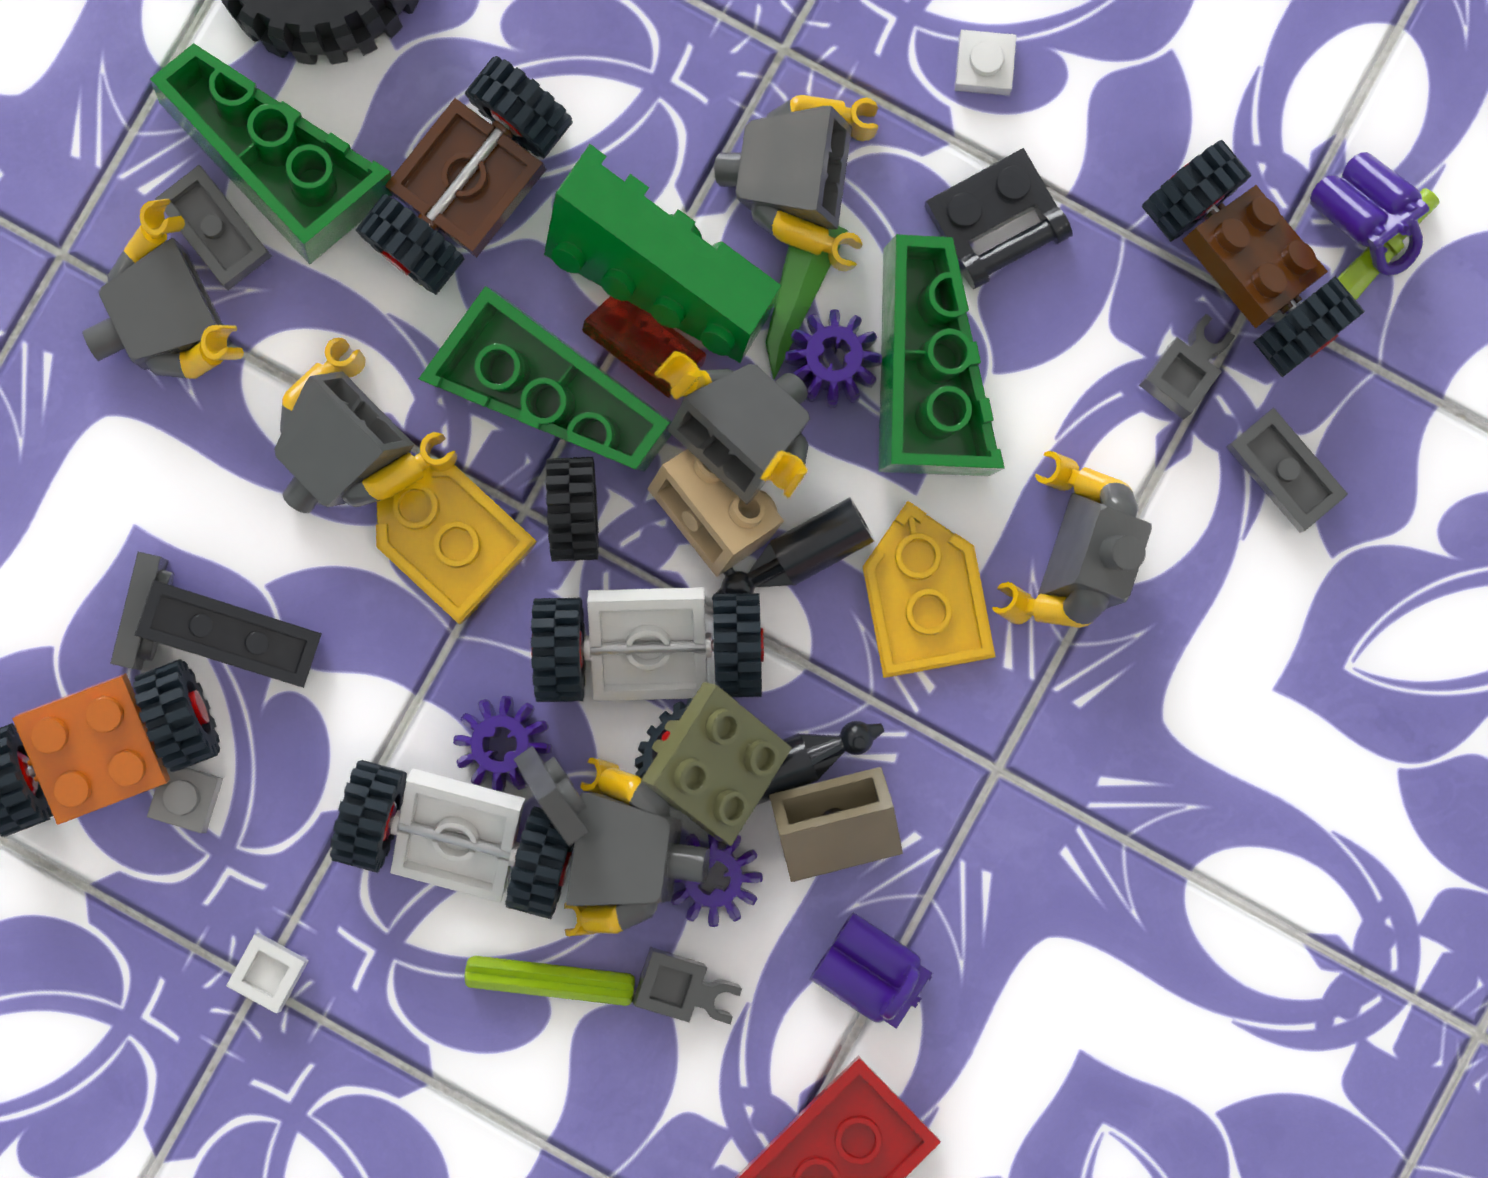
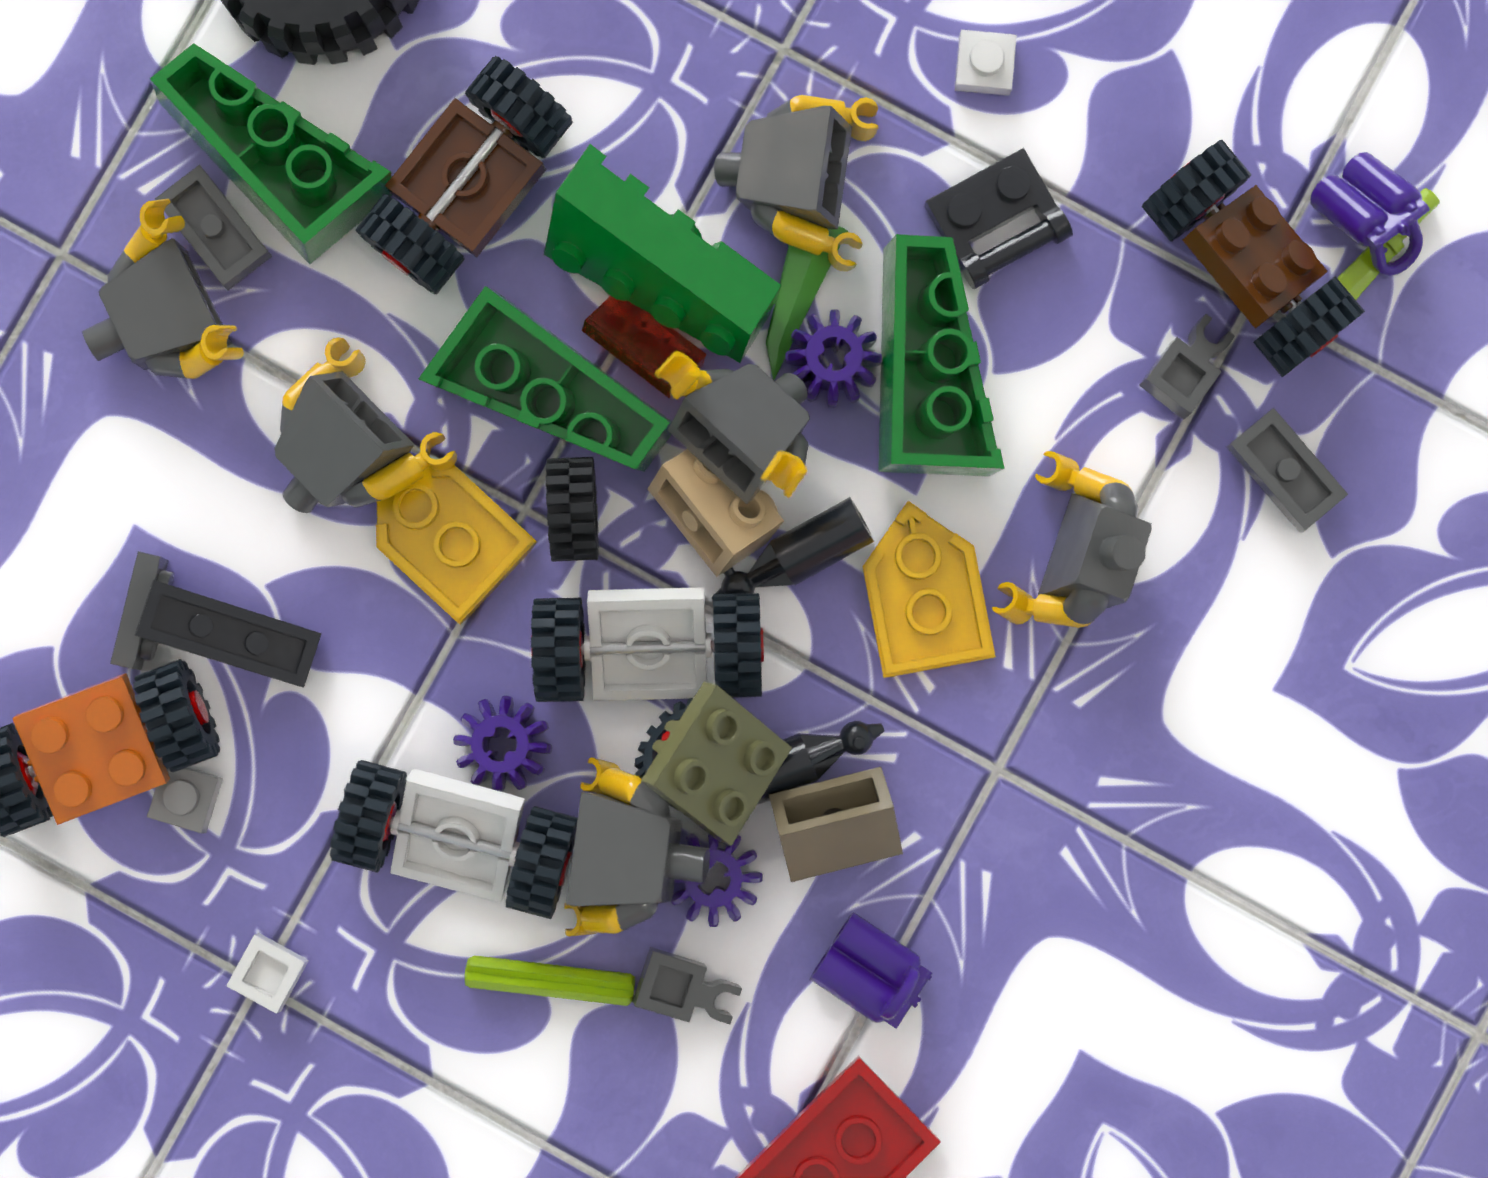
dark grey plate [514,746,589,846] -> none

